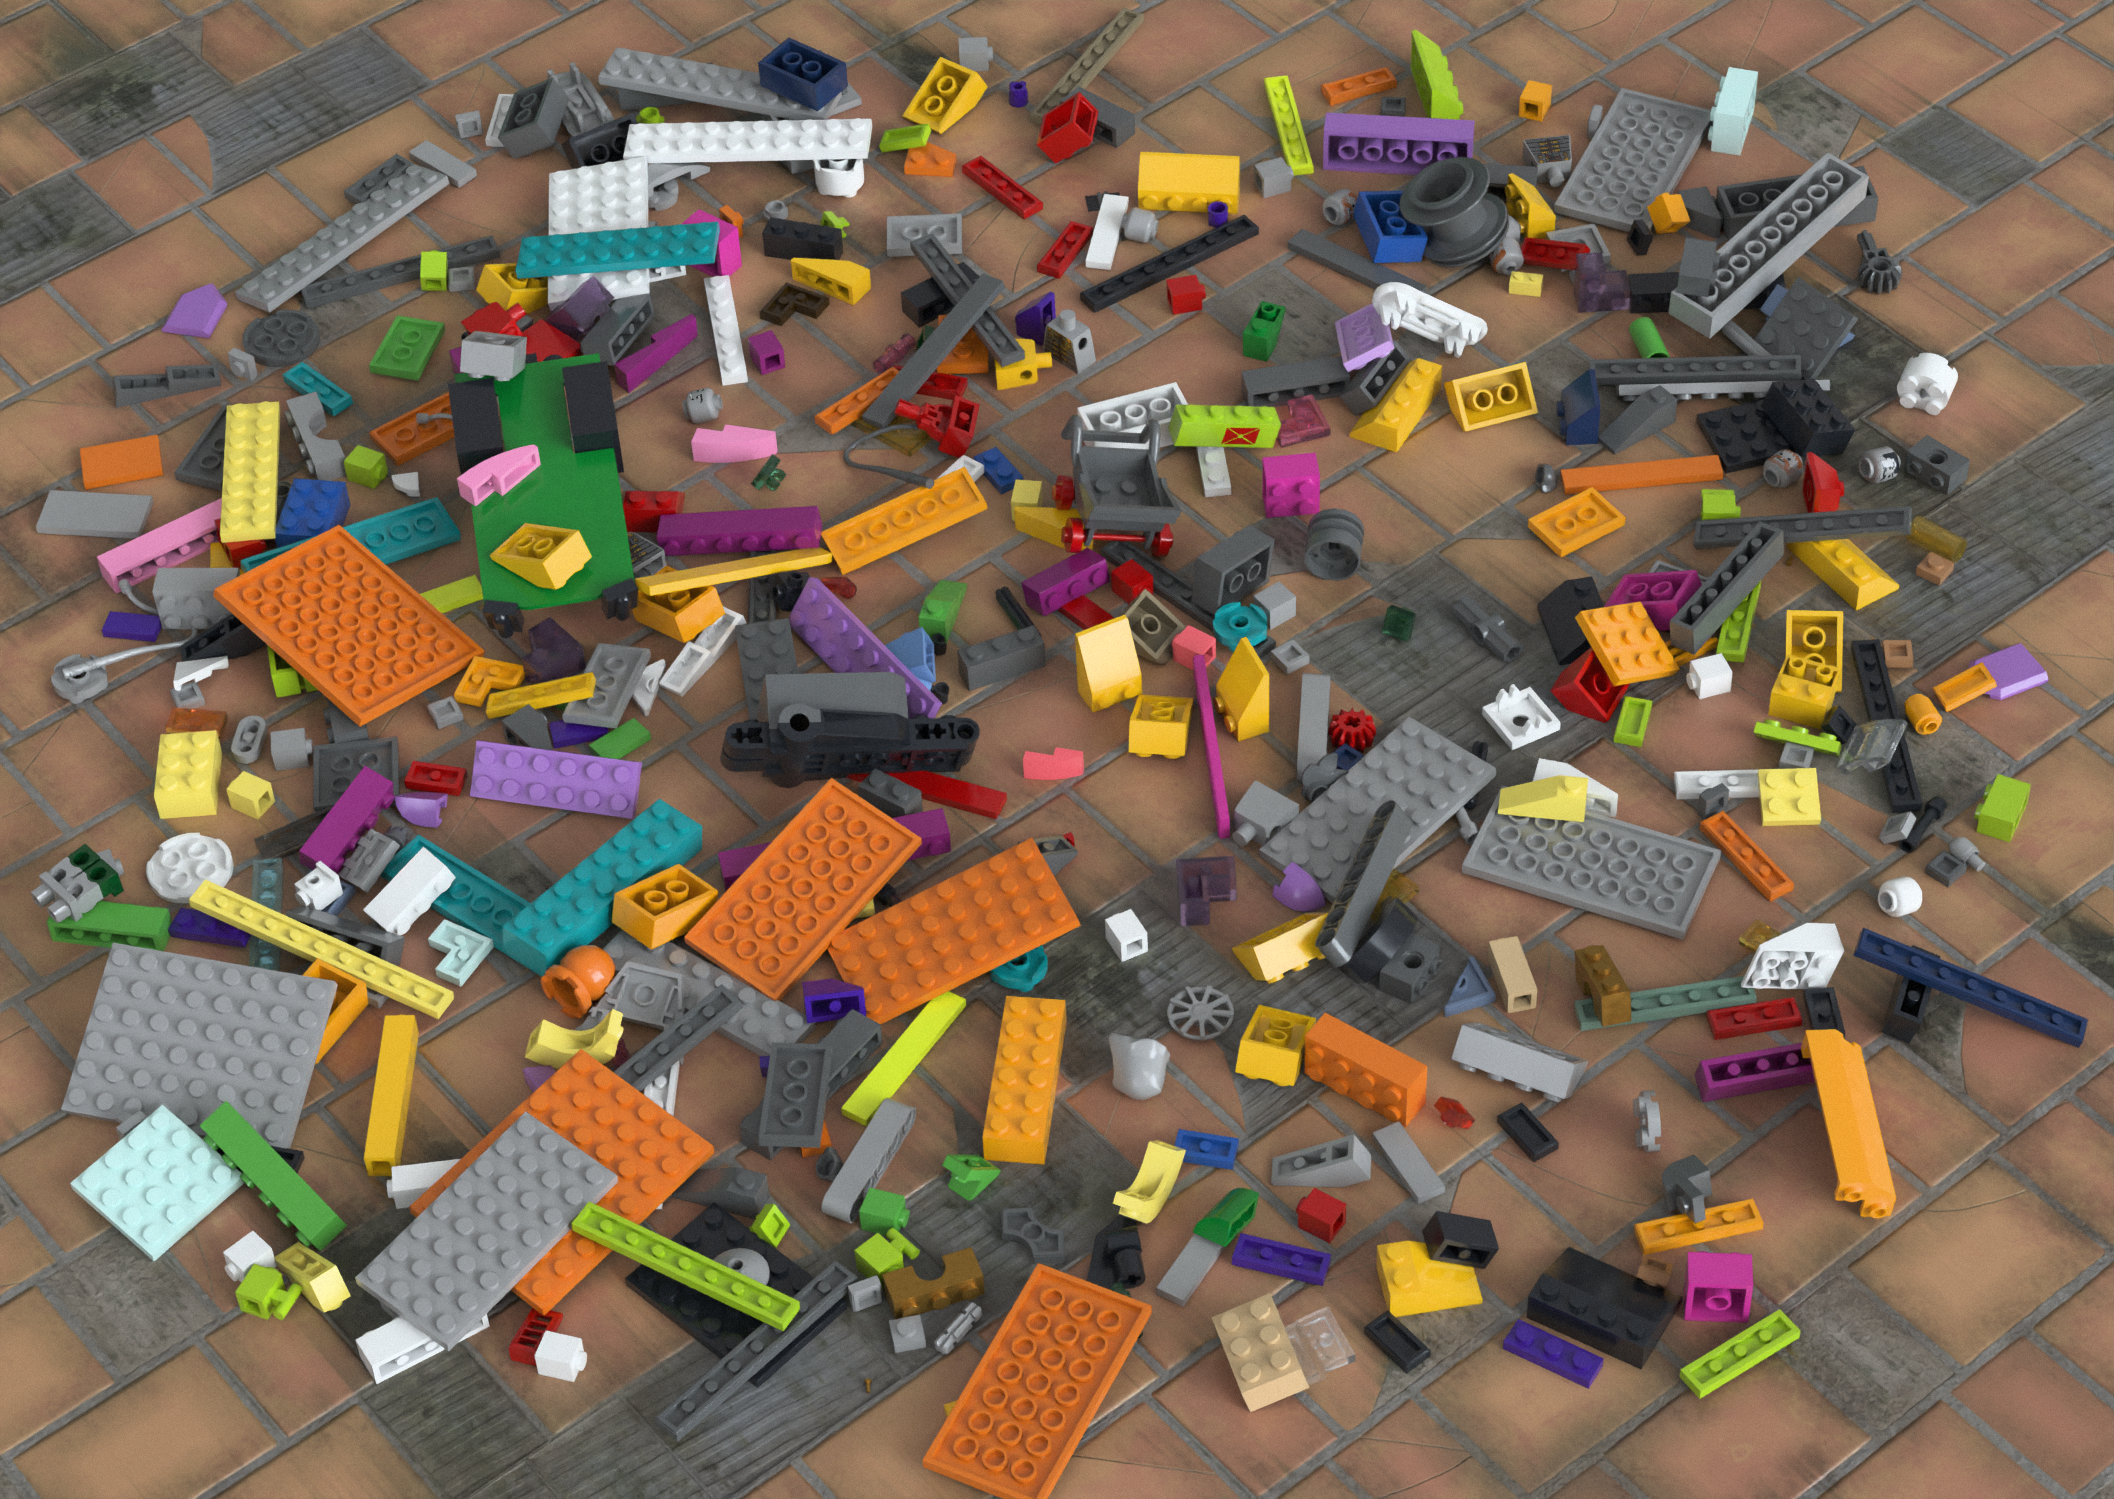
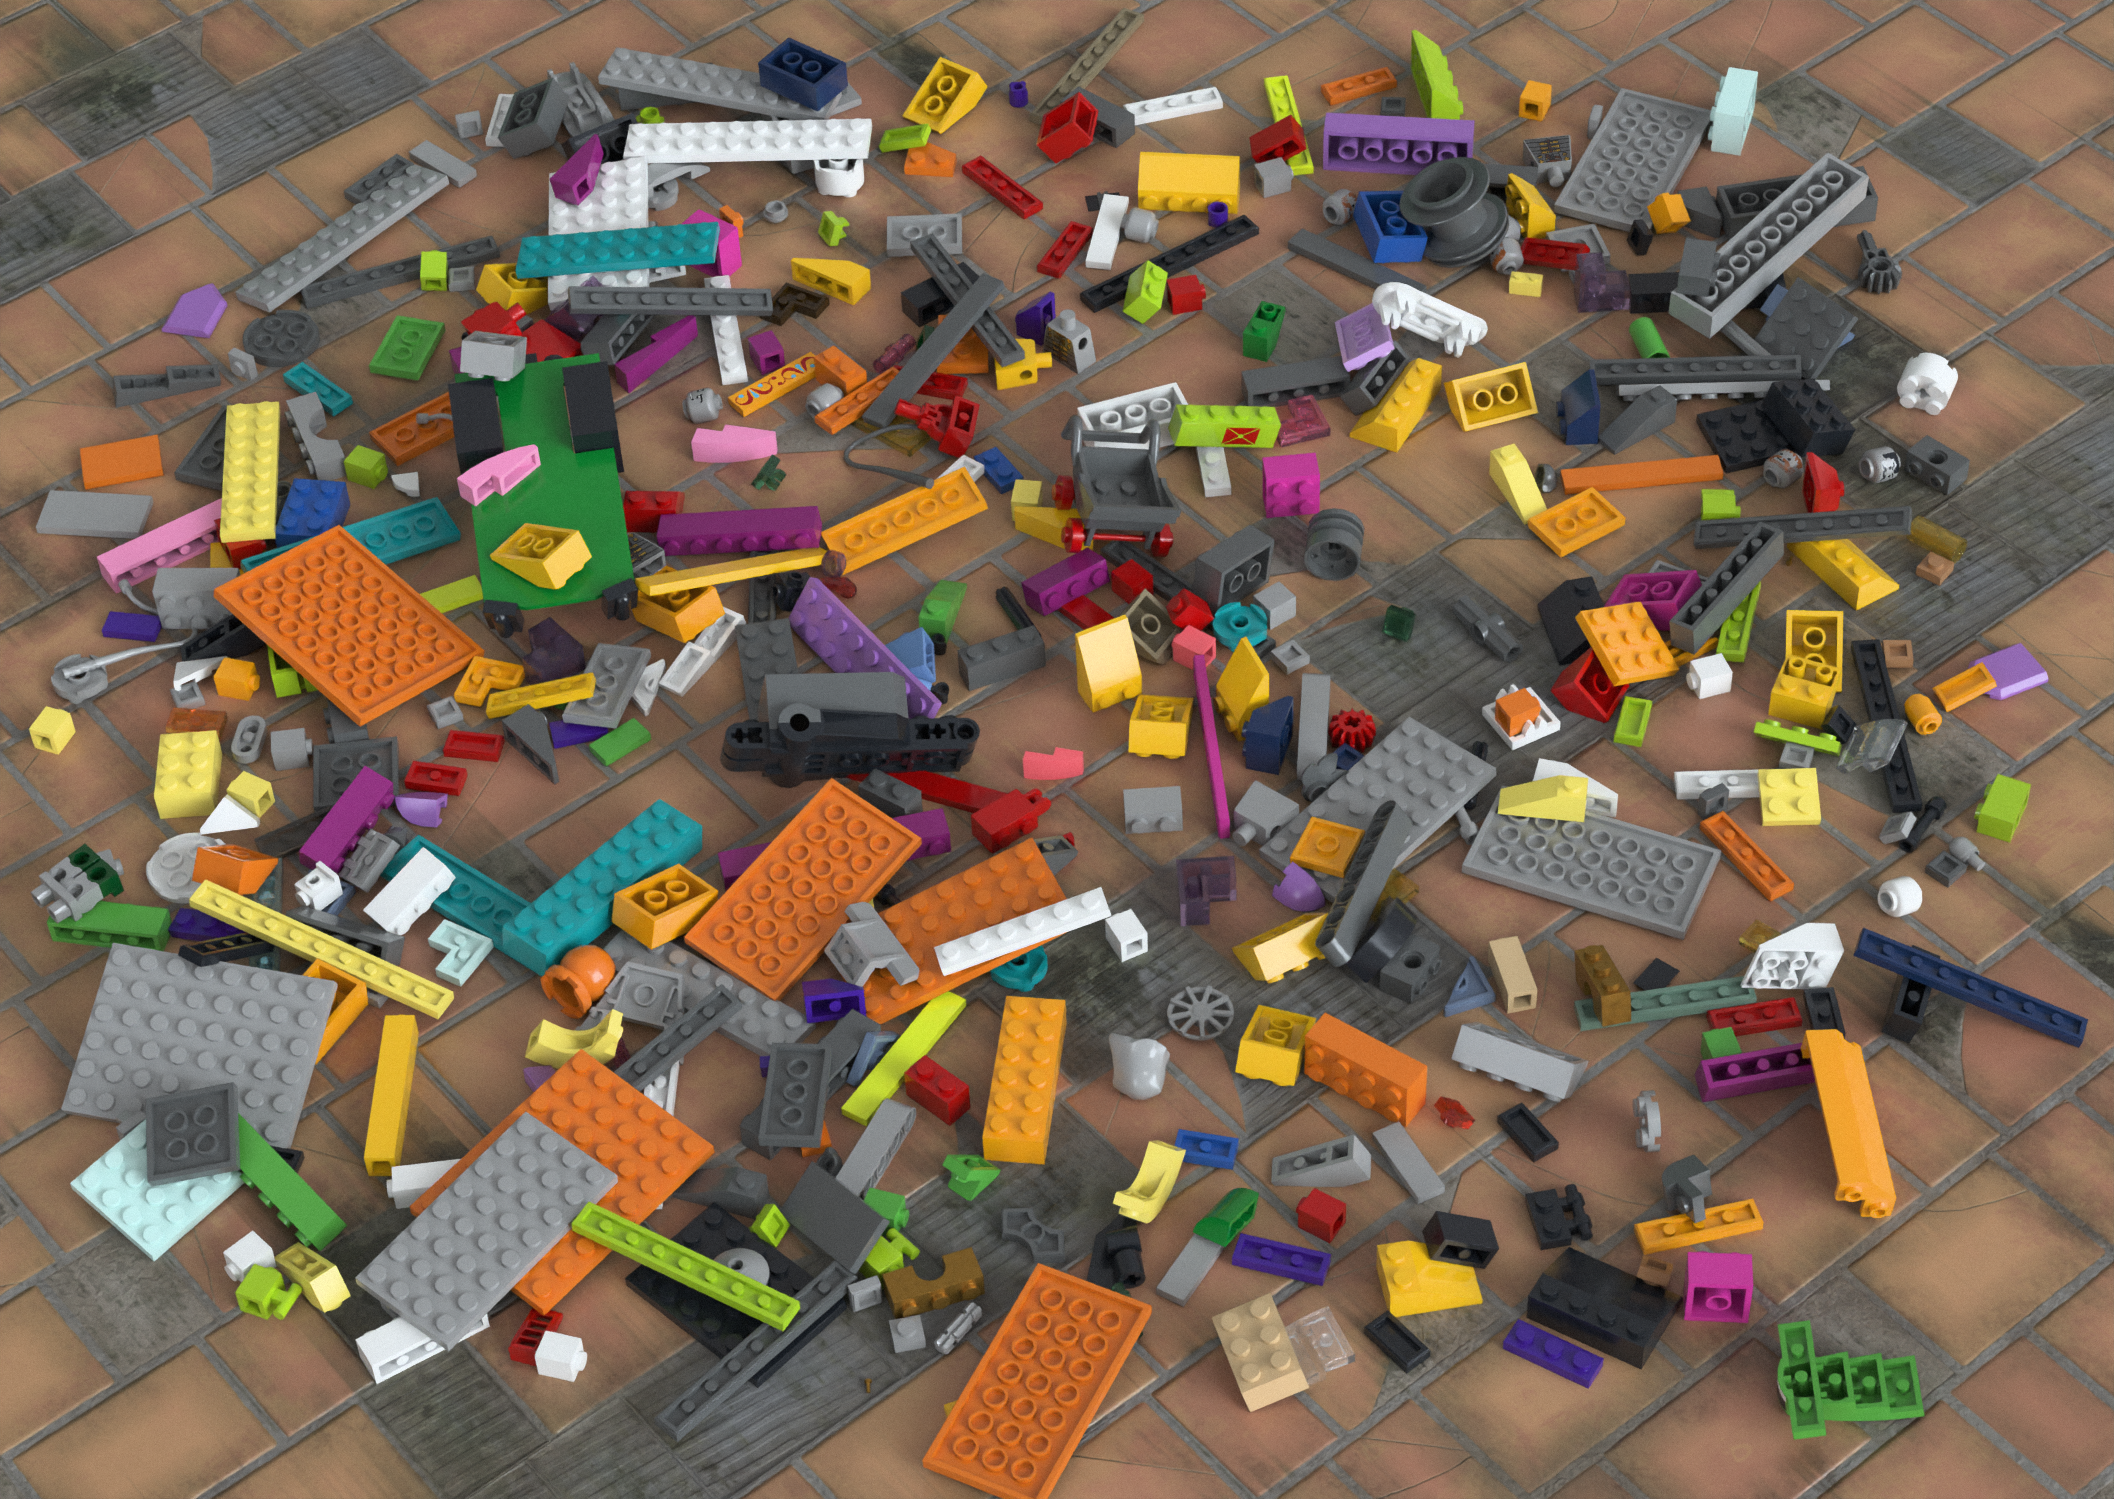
medium lavender plate [470,740,642,819] -> none
black brick [762,217,843,260] -> none
light grey brick [958,37,993,71] -> none
lime plate [1679,1309,1801,1399] -> none
none -> light yellow brick [29,706,76,755]
none -> dark grey plate [146,1082,240,1187]
none -> black tile [178,932,274,967]
none -> orange slope [192,844,279,896]
none -> white slope [200,794,260,835]
none -> light orange brick [213,657,260,701]
none -> red tile [443,730,505,762]
none -> magenta slope [550,134,604,206]
none -> dark grey plate [568,286,773,316]
none -> light orange tile [728,352,816,417]
none -> dark grey tile [780,1161,890,1274]
none -> light grey head [805,383,844,419]
none -> orange brick [814,345,867,397]
none -> tile [821,550,846,578]
none -> light grey plate [824,902,920,987]
none -> sand blue tile [846,1031,901,1087]
none -> red brick [904,1055,971,1126]
none -> white plate [934,887,1111,976]
none -> red brick [971,788,1051,854]
none -> white tile [1123,87,1223,125]
none -> lime brick [1123,260,1168,324]
none -> light grey brick [1123,786,1183,834]
none -> red brick [1166,588,1214,631]
none -> dark blue slope [1242,696,1293,775]
none -> red brick [1249,115,1307,163]
none -> light orange tile [1290,817,1365,878]
none -> light yellow slope [1489,444,1547,525]
none -> orange brick [1495,688,1541,737]
none -> black plate [1525,1184,1593,1250]
none -> black piece [1633,958,1680,990]
none -> bright green brick [1700,1027,1742,1060]
none -> bright green slope [1777,1320,1925,1440]

